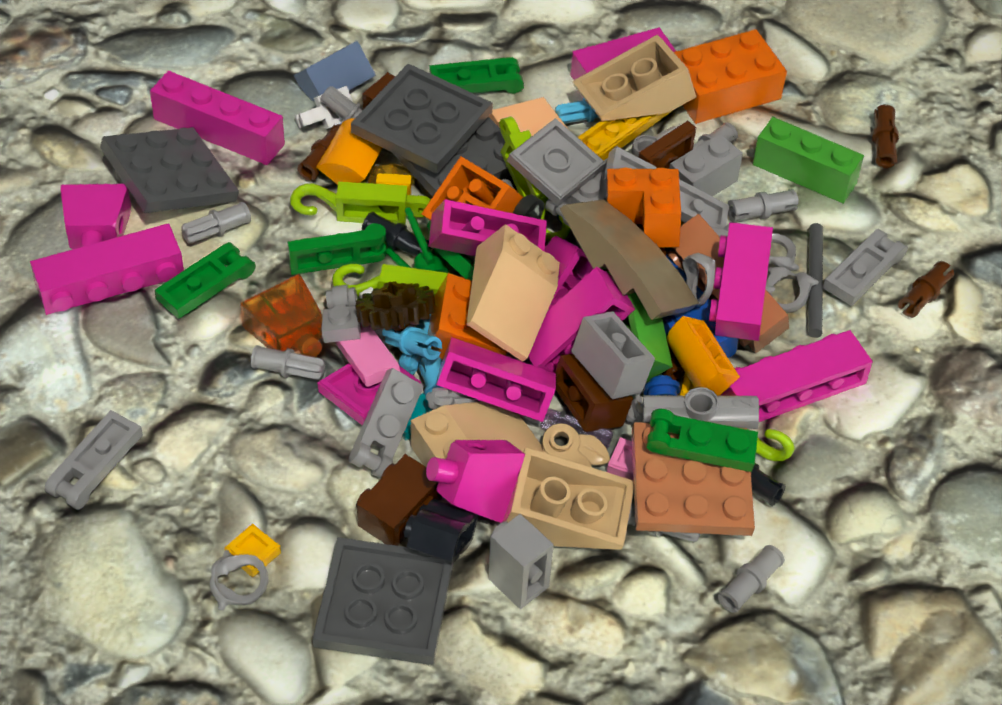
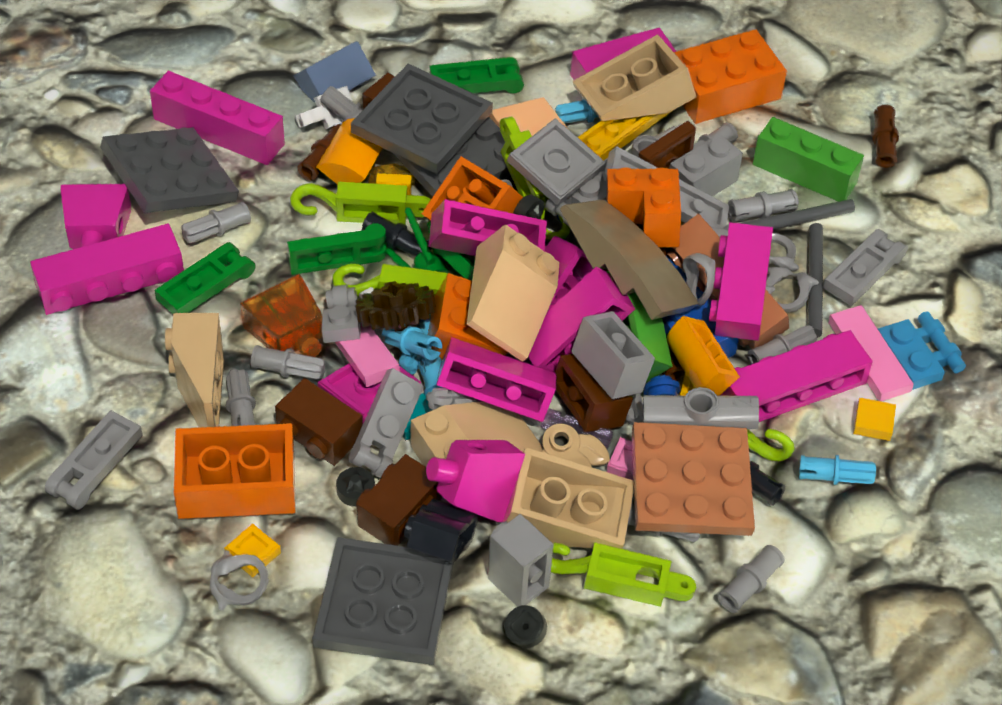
green plate [647,408,758,472] -> none
reddish brown pin [898,261,954,318] -> none
none -> tan slope [165,313,224,427]
none -> orange brick [174,423,296,519]
none -> light grey axle [226,369,256,426]
none -> reddish brown brick [275,378,363,466]
none -> pearl dark grey tile [336,467,375,506]
none -> pearl dark grey tile [505,605,547,648]
none -> lime piece [551,542,696,607]
none -> dark grey bar [741,199,855,230]
none -> light grey axle [748,325,817,364]
none -> medium azure axle [799,455,876,485]
none -> bright pink tile [828,305,914,401]
none -> yellow tile [853,397,896,441]
none -> dark azure plate [878,311,966,390]

